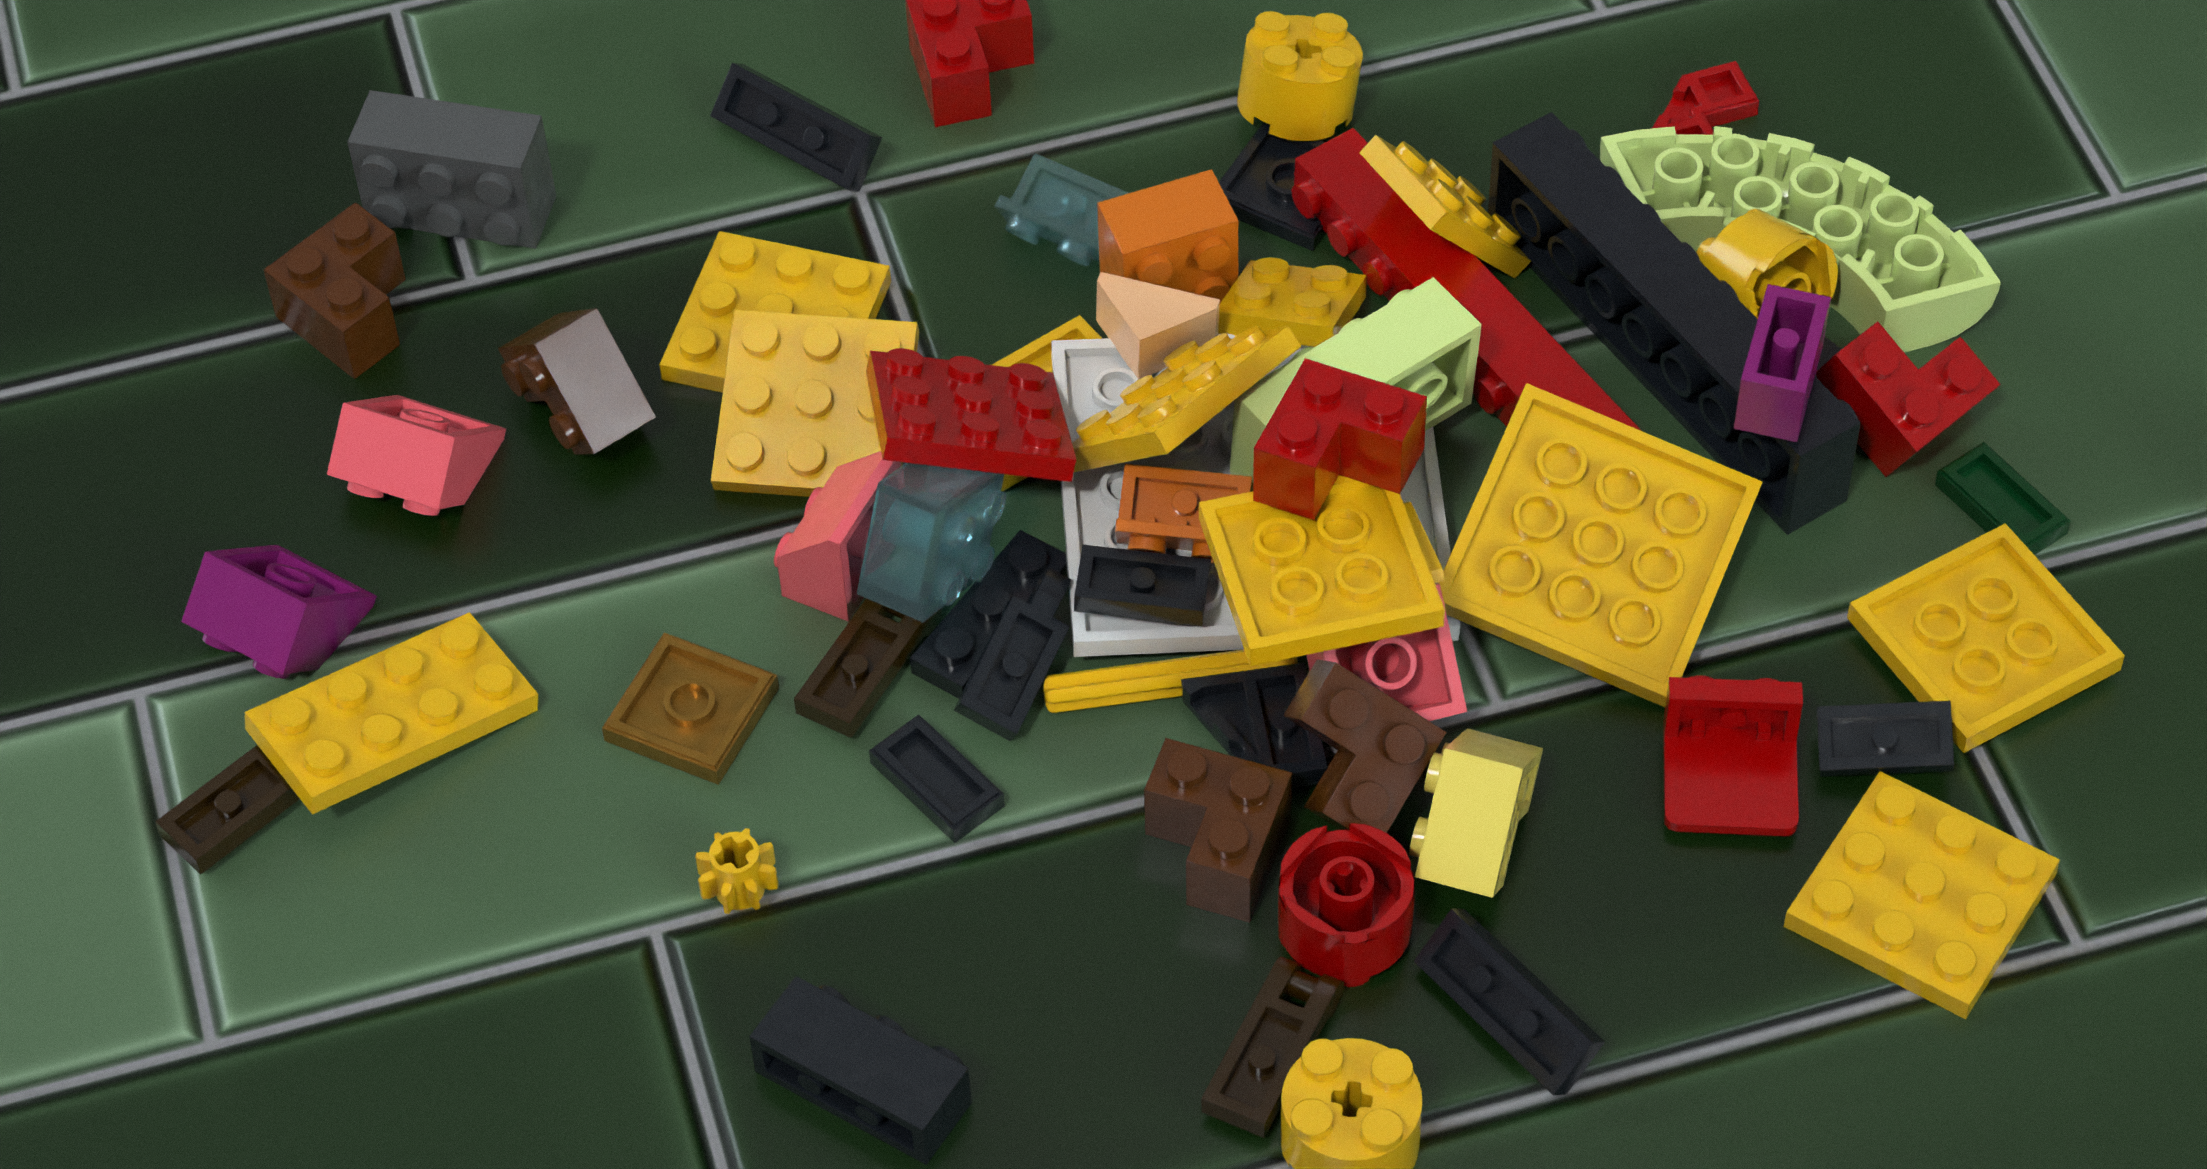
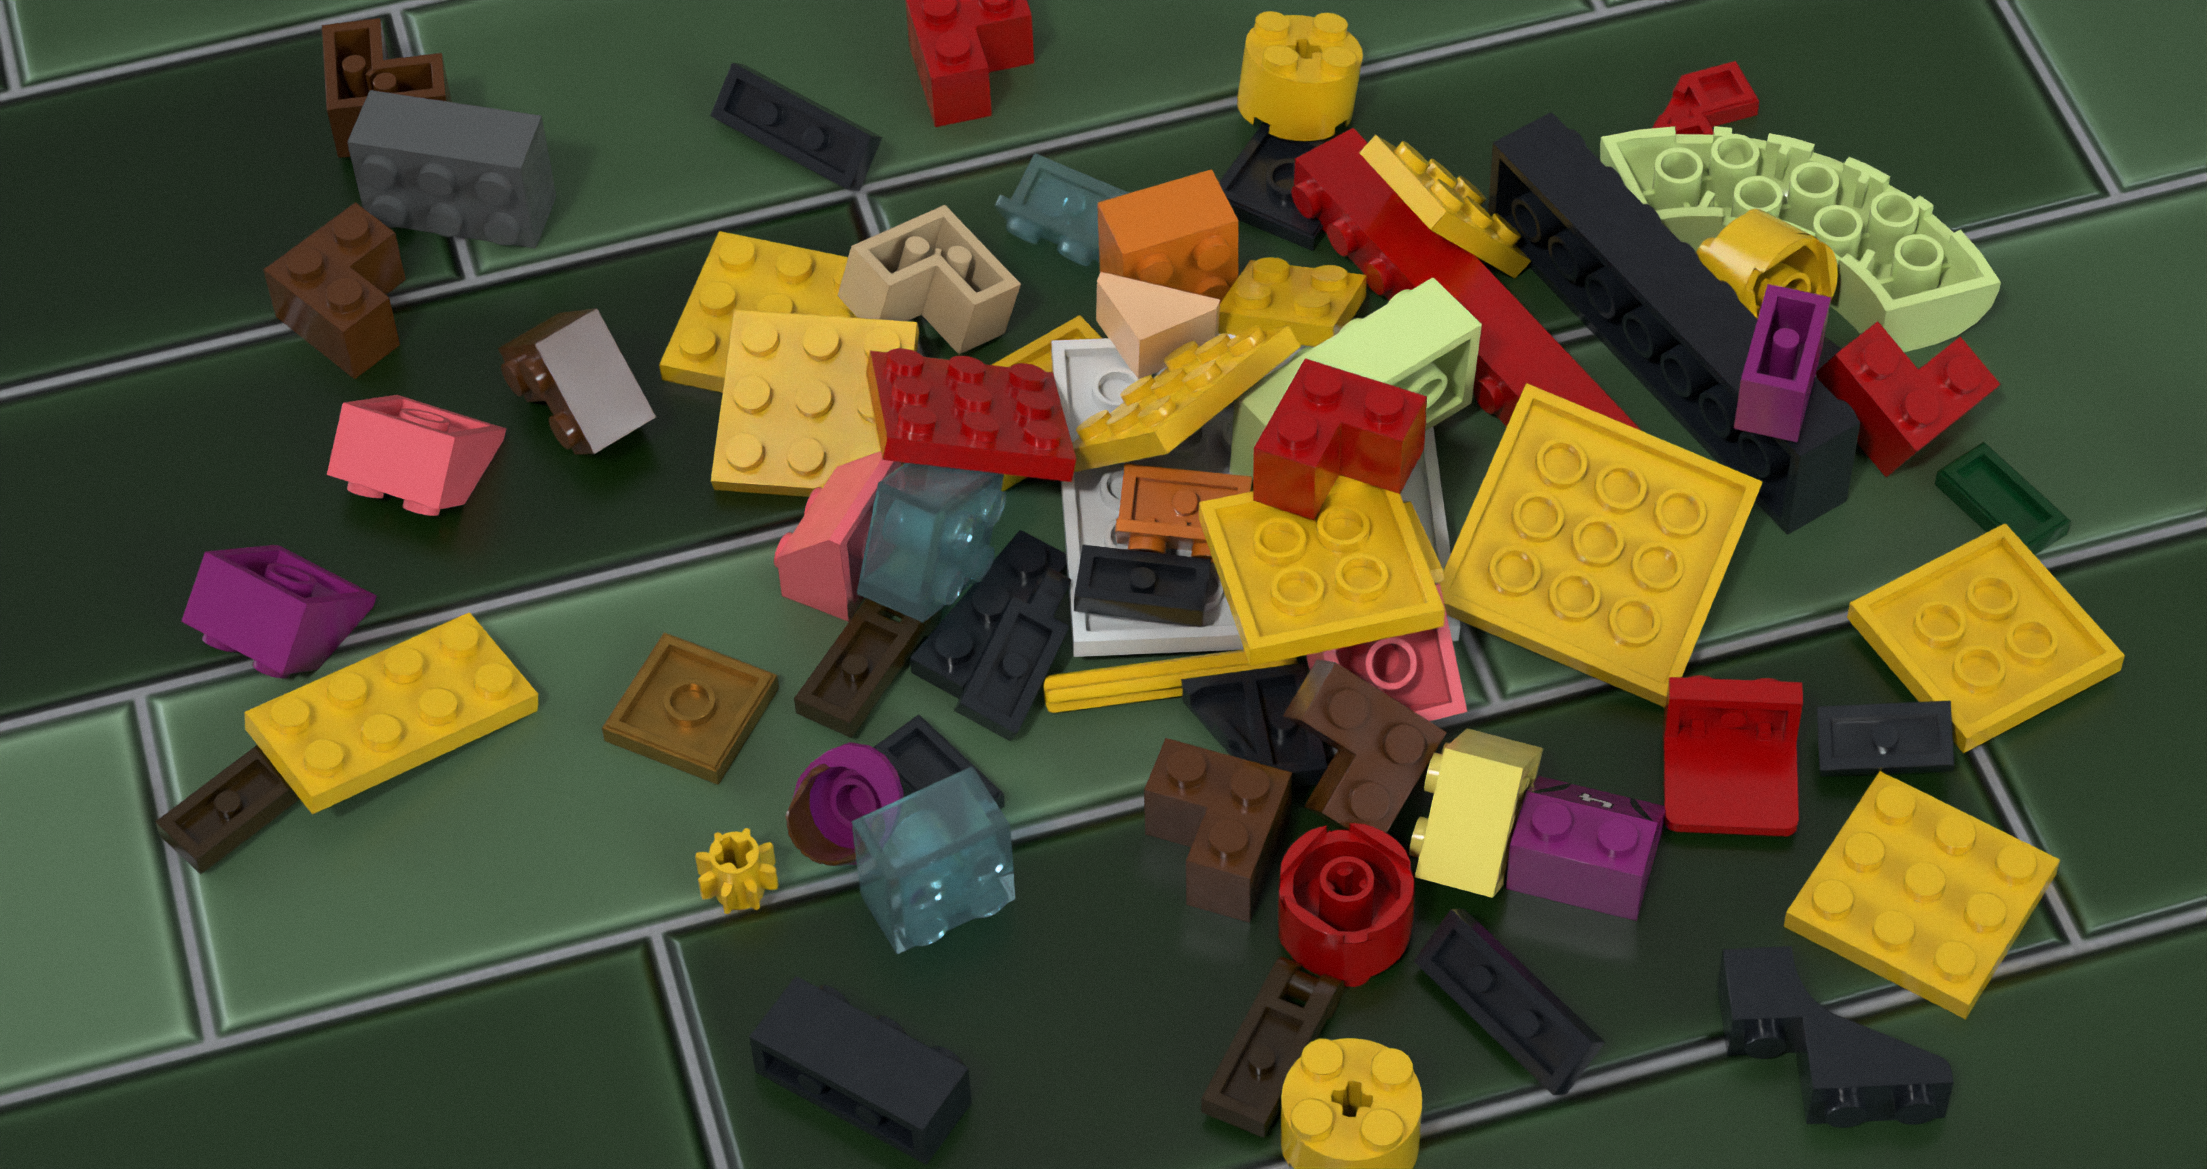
none -> reddish brown brick [322,18,452,158]
none -> magenta piece [785,742,904,866]
none -> tan brick [837,205,1021,355]
none -> clear light blue brick [852,766,1016,954]
none -> magenta slope [1506,776,1666,921]
none -> black arch [1717,946,1954,1128]

